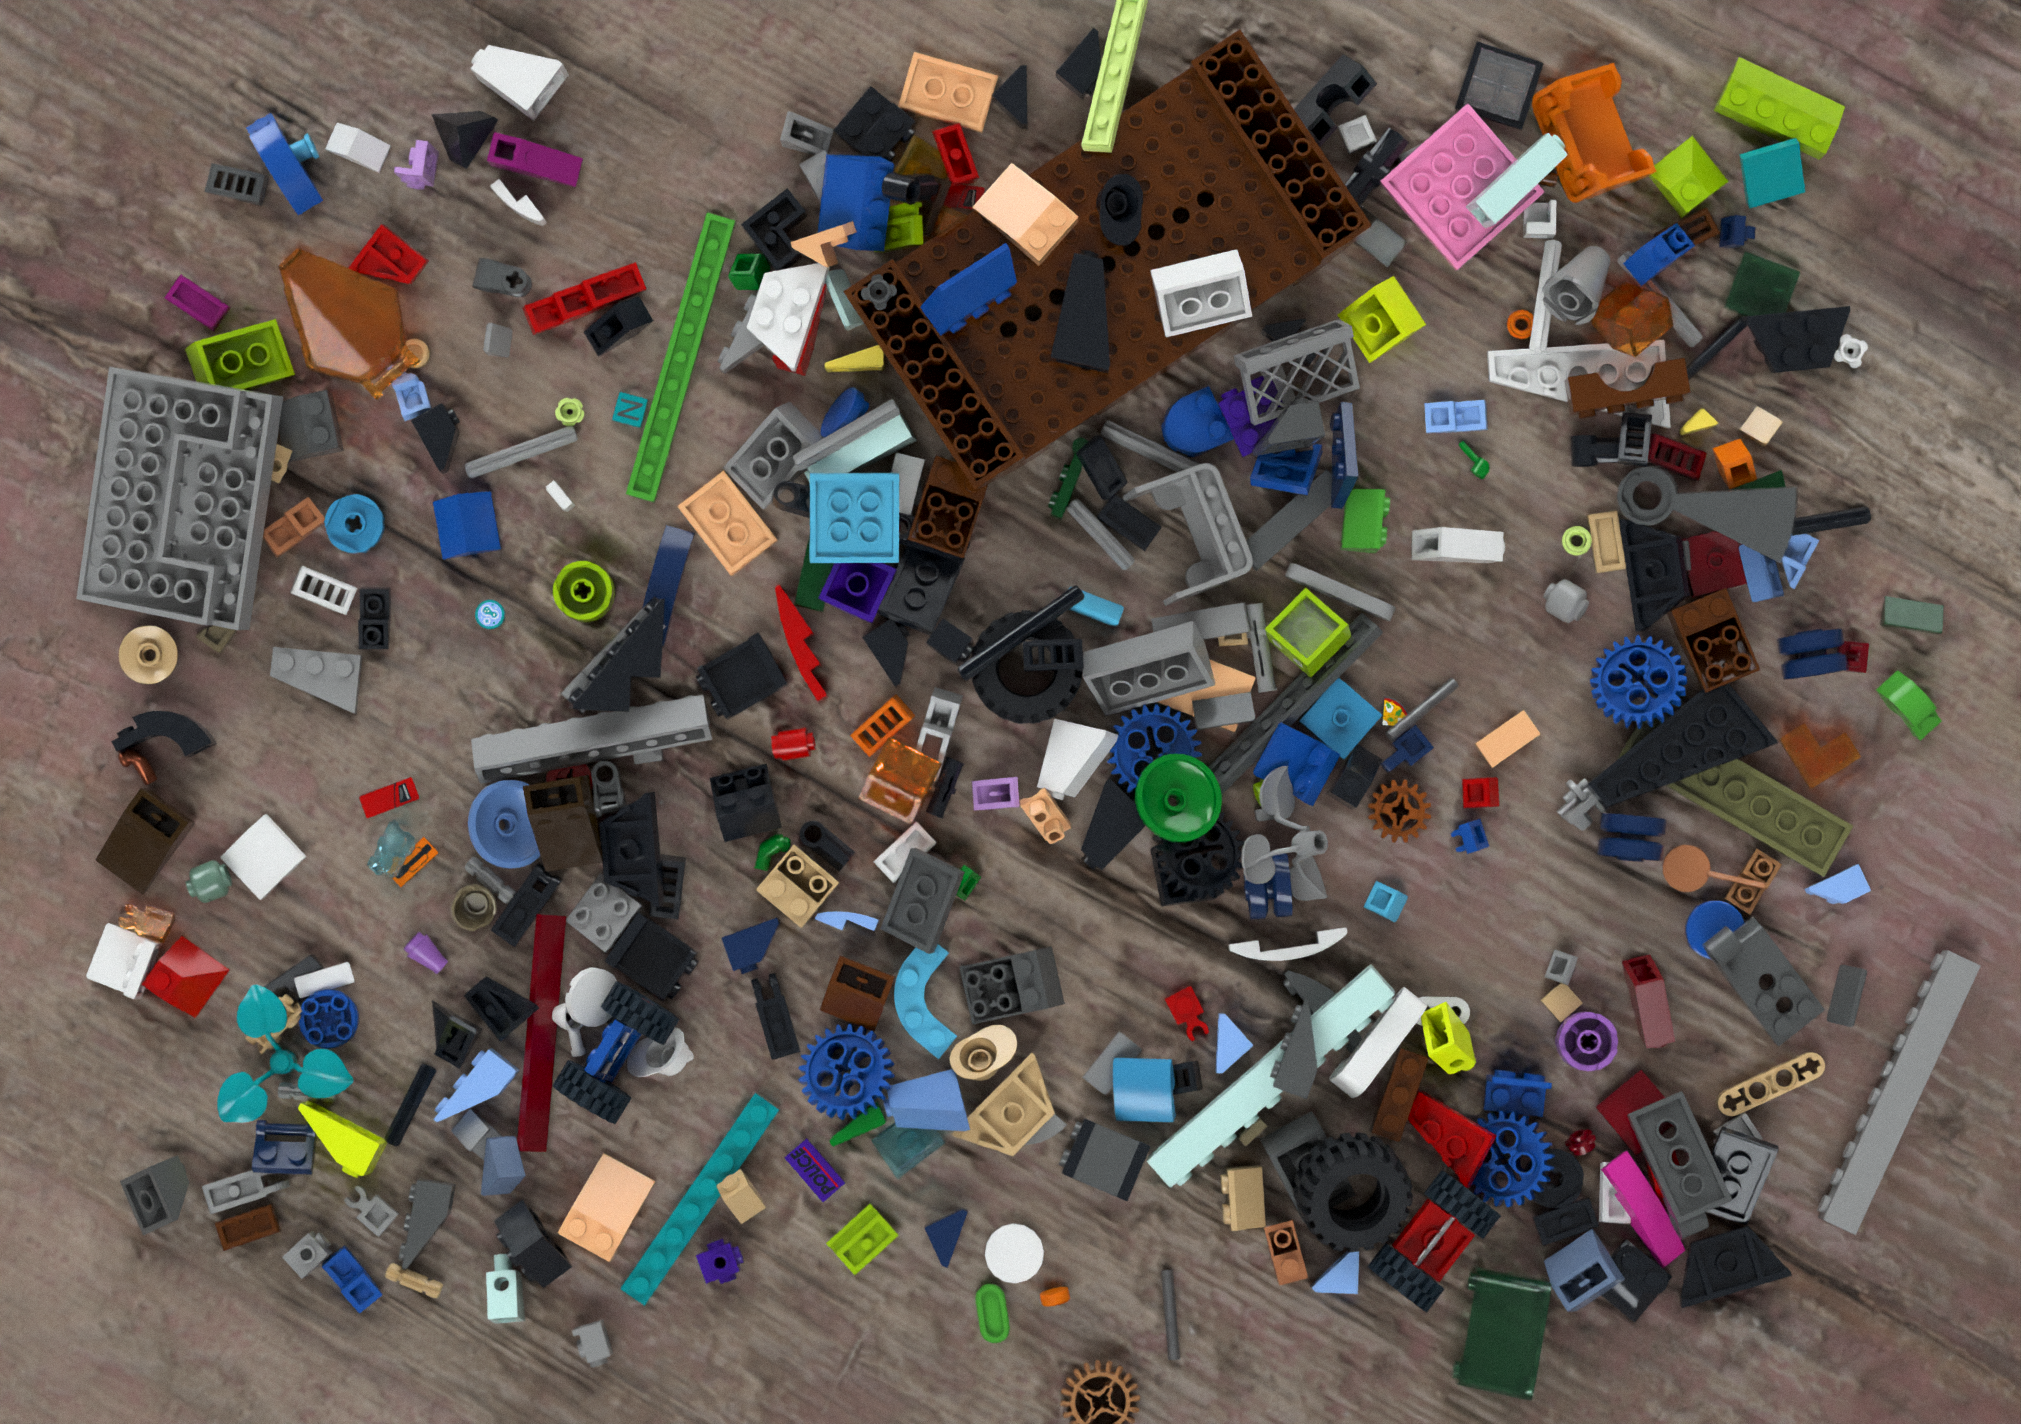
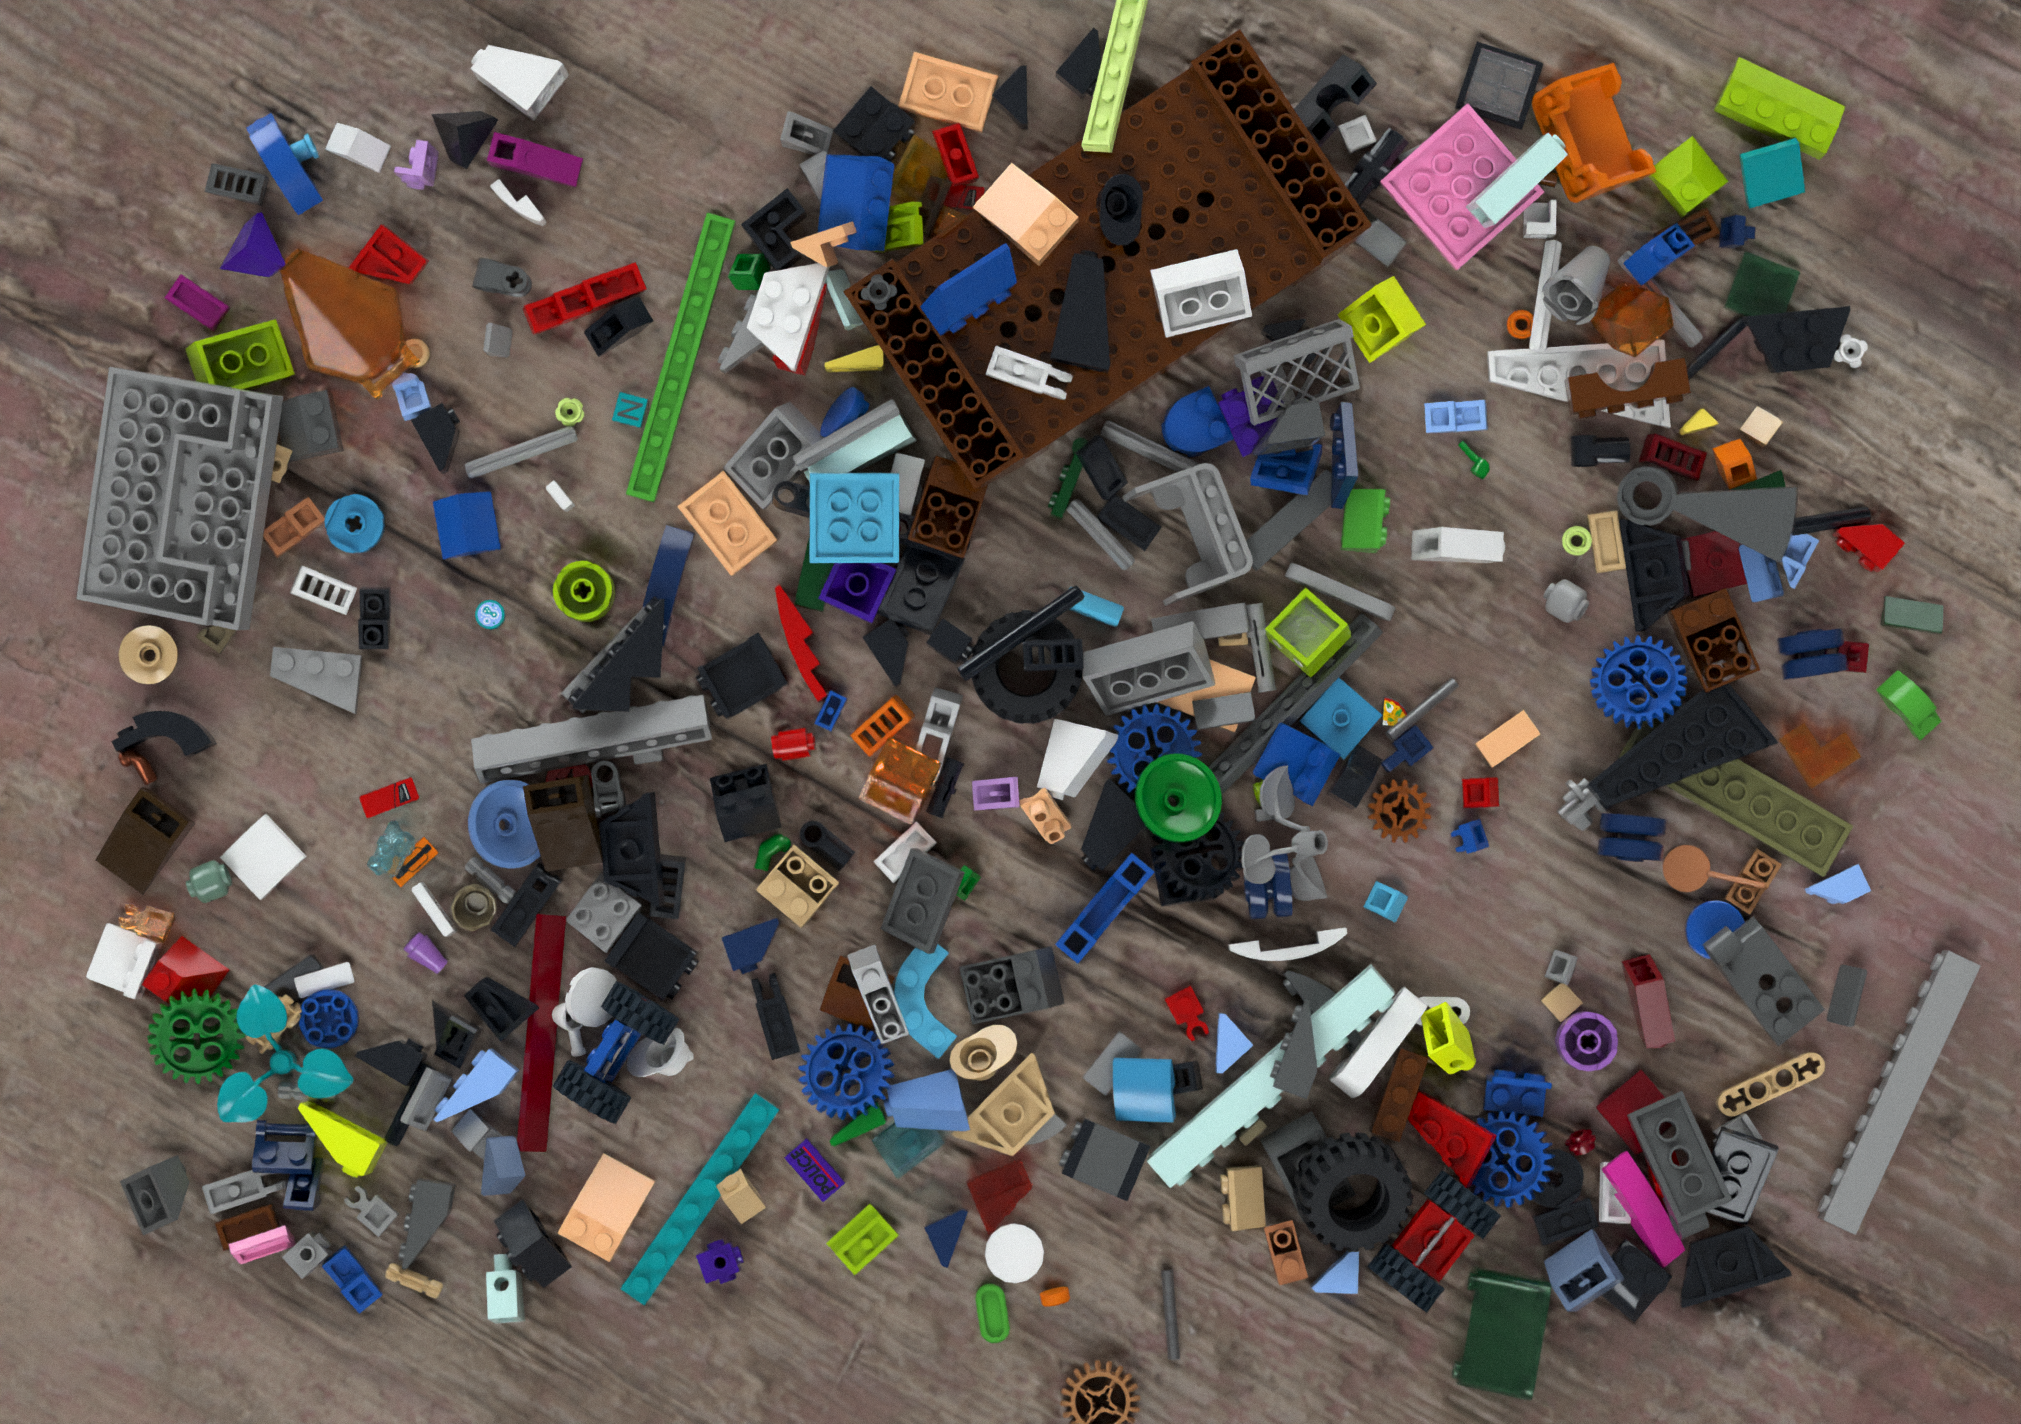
light grey brick [572,1319,613,1368] -> none
light blue slope [815,911,879,931] -> none
black piece [882,172,939,205] -> none
black slope [1617,412,1652,467] -> none
none -> green gear [147,989,245,1084]
none -> dark purple slope [220,212,286,277]
none -> bright pink tile [229,1225,296,1264]
none -> dark blue slope [283,1158,324,1211]
none -> black slope [355,1038,428,1086]
none -> light grey tile [400,1067,452,1131]
none -> white tile [411,882,458,937]
none -> blue piece [814,690,847,732]
none -> light grey slope [847,945,909,1044]
none -> clear red wing [966,1158,1033,1235]
none -> white hinge [986,346,1073,400]
none -> blue arch [1055,853,1154,964]
none -> red slope [1832,524,1905,572]

